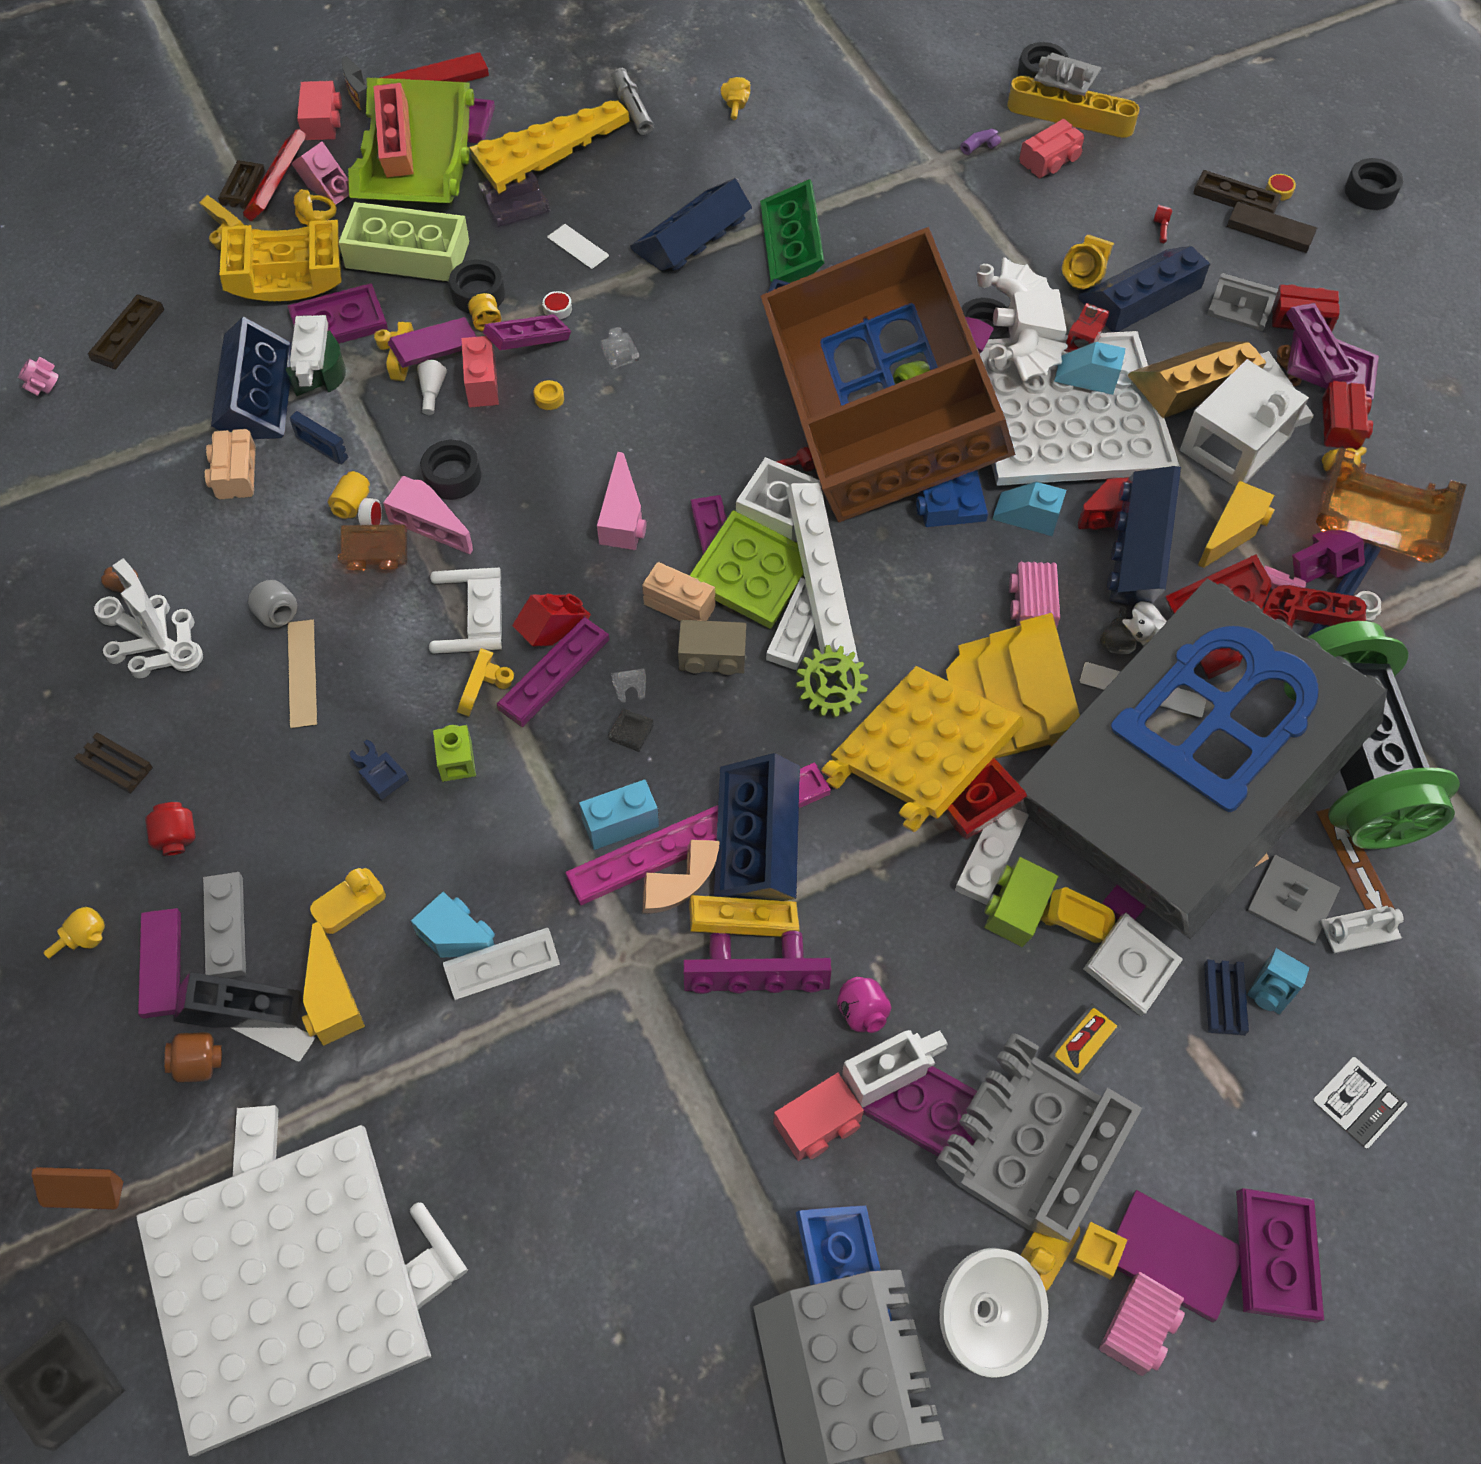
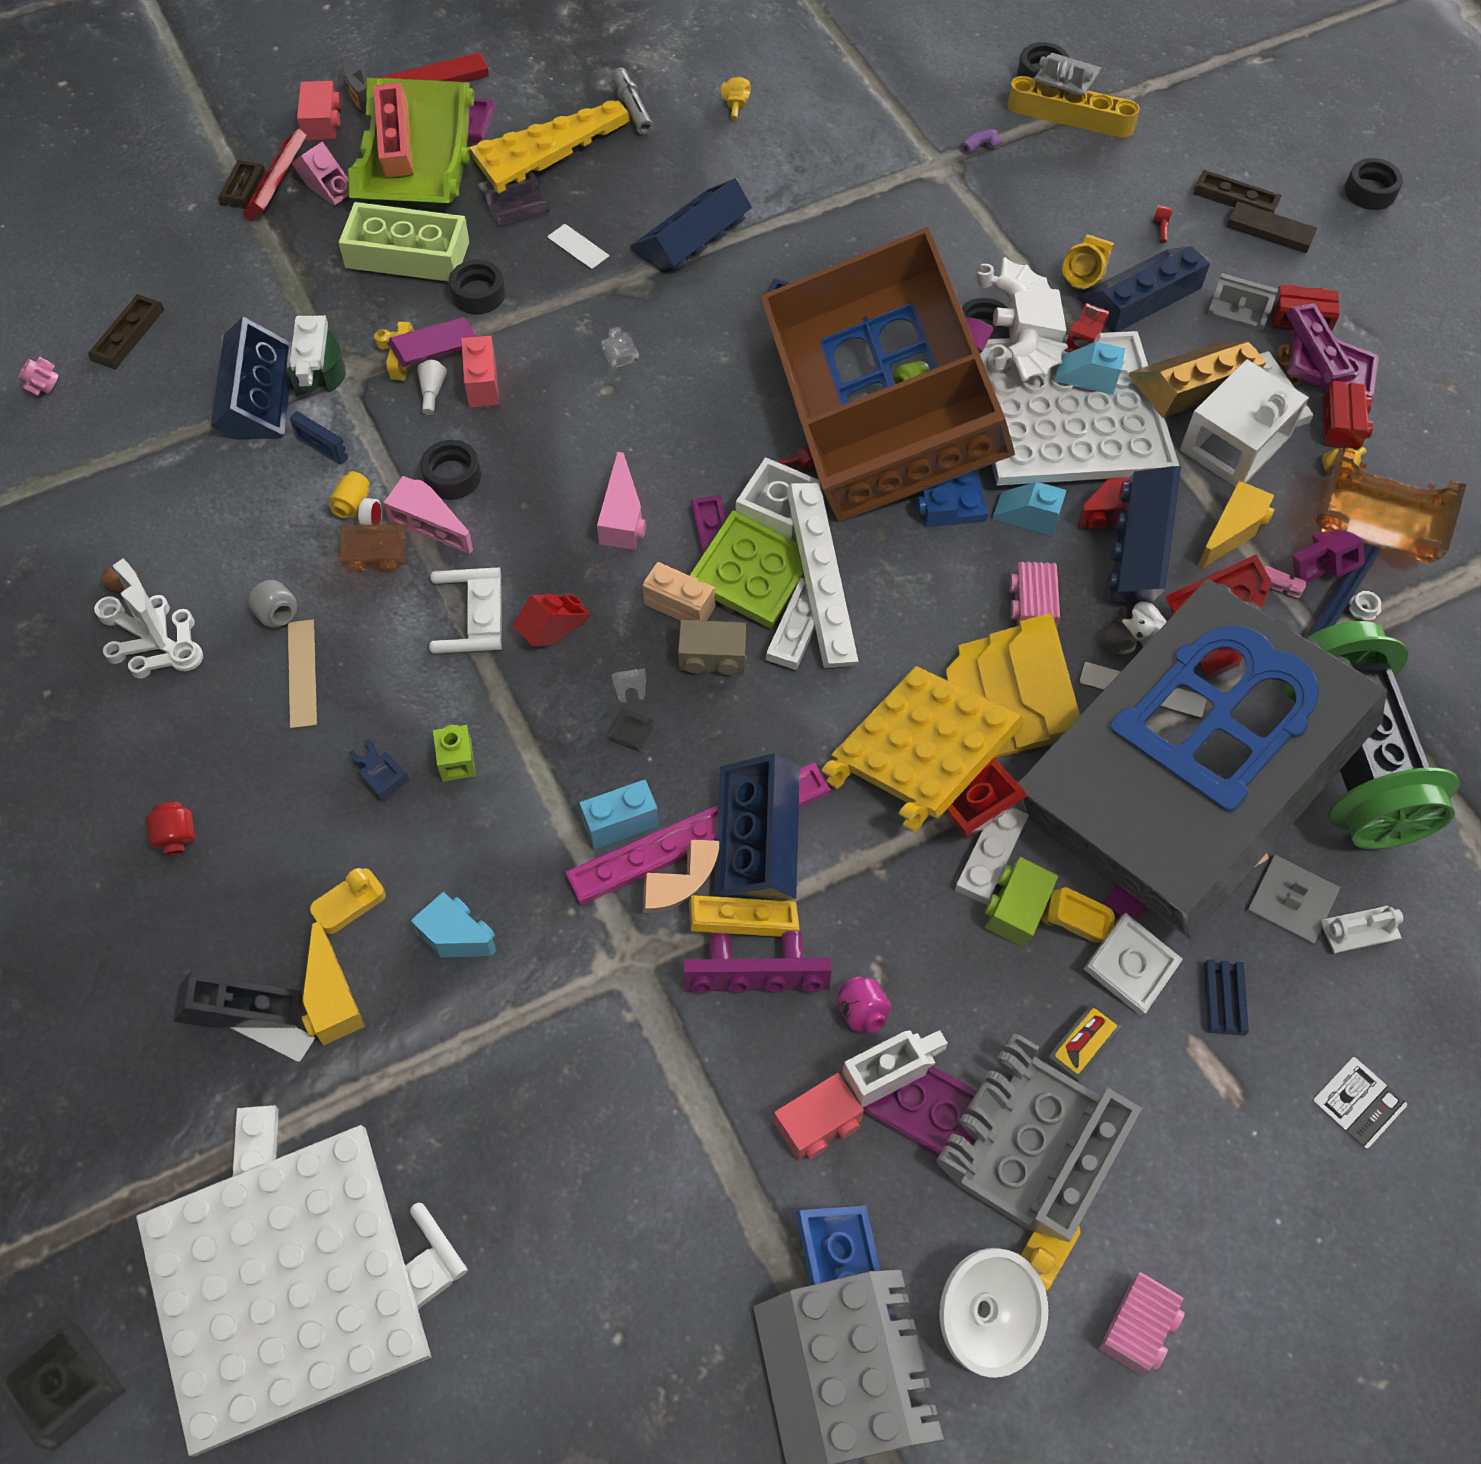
dark orange slope [31,1167,124,1210] -> none
yellow piece [43,907,105,959] -> none
dark brown tile [74,732,153,794] -> none
magenta tile [138,908,181,1019] -> none
dark orange head [165,1032,222,1082] -> none
yellow piece [199,195,244,250] -> none
light grey plate [203,872,246,978] -> none
light nougat brick [205,429,256,499] -> none
yellow slope [220,220,342,301] -> none
magenta tile [288,283,388,344] -> none
yellow piece [294,189,337,226] -> none
white plate [443,927,560,1000] -> none
yellow piece [457,648,514,717] -> none
yellow wheel [468,293,502,331] -> none
magenta tile [483,314,571,350] -> none
magenta tile [497,617,609,728] -> none
yellow tile [534,380,564,410] -> none
tile [542,291,572,319] -> none
green slope [760,179,825,283] -> none
lime gear [795,645,868,718] -> none
coral brick [1019,119,1084,179] -> none
yellow tile [1073,1221,1127,1280] -> none
magenta tile [1115,1190,1240,1323] -> none
magenta tile [1236,1188,1324,1323] -> none
medium azure slope [1247,948,1309,1015] -> none
red beam [1263,585,1366,629] -> none
tile [1266,174,1296,200] -> none
dark orange sticker [1316,808,1395,910] -> none

